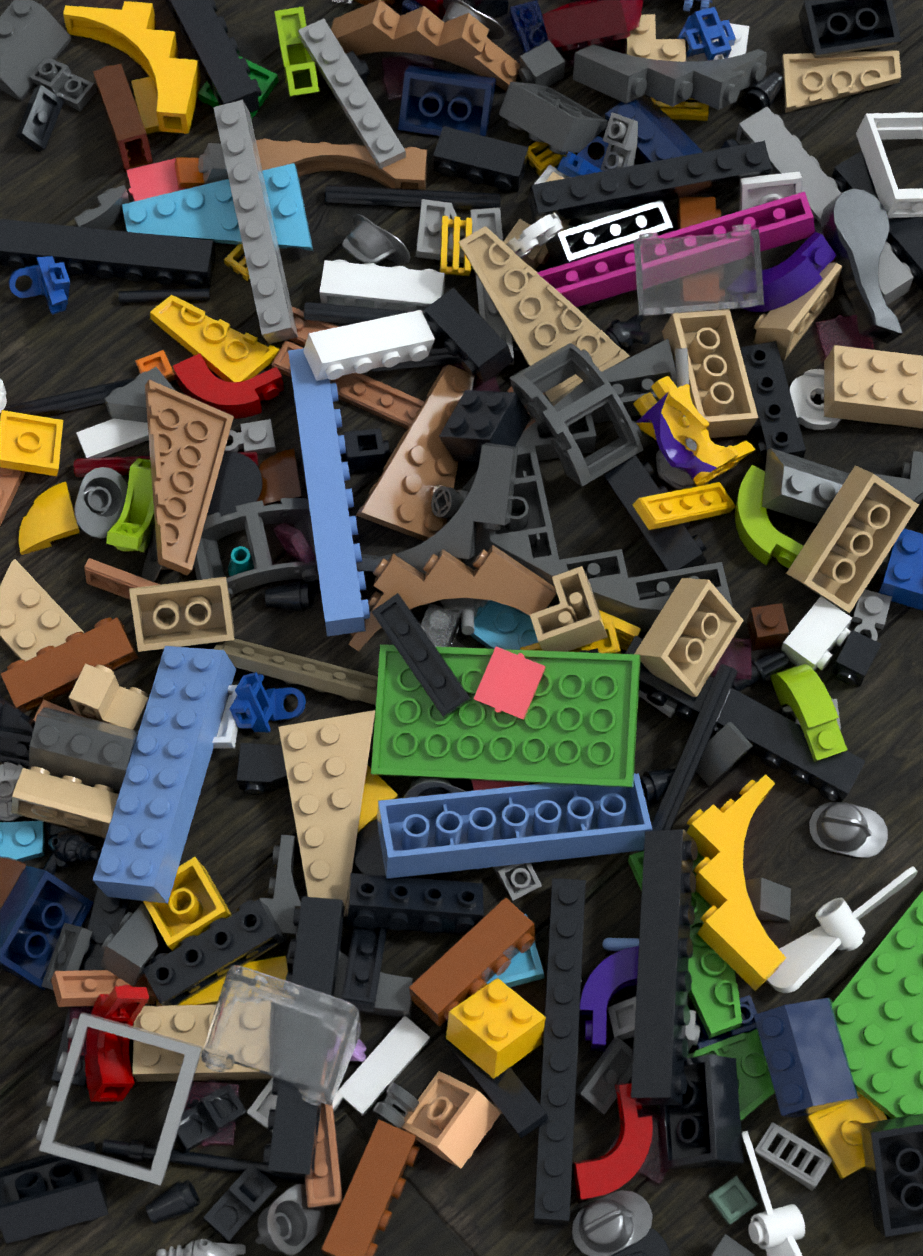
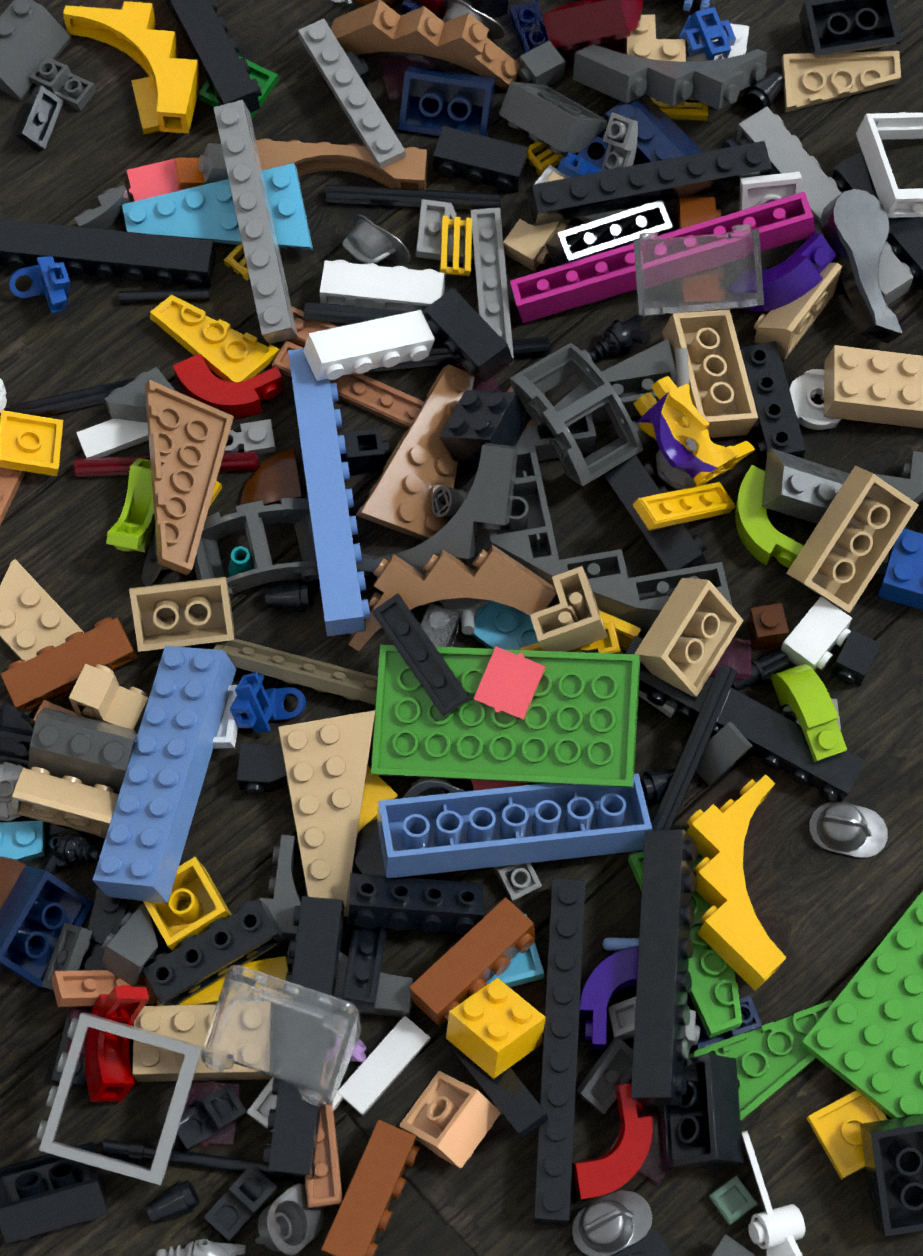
yellow brick [19,481,80,555] -> none
dark grey piece [74,467,128,539] -> none
nougat tile [84,558,160,600] -> none
reddish brown slope [93,64,153,173] -> none
orange tile [135,350,176,382] -> none
black shield [207,452,262,517] -> none
lime arch [274,7,319,97] -> none
clear pink tile [274,523,316,563] -> none
dark grey wheel [372,1083,419,1129] -> none
tan wing [458,226,630,402] -> none
white plate [506,212,563,259] -> none
dark grey slope [745,877,791,922] -> none
dark blue slope [754,998,859,1118] -> none
light grey slope [754,1122,833,1191] -> none
white piece [766,866,918,993] -> none
clear pink piece [815,315,875,360] -> none
light grey plate [852,590,892,641] -> none

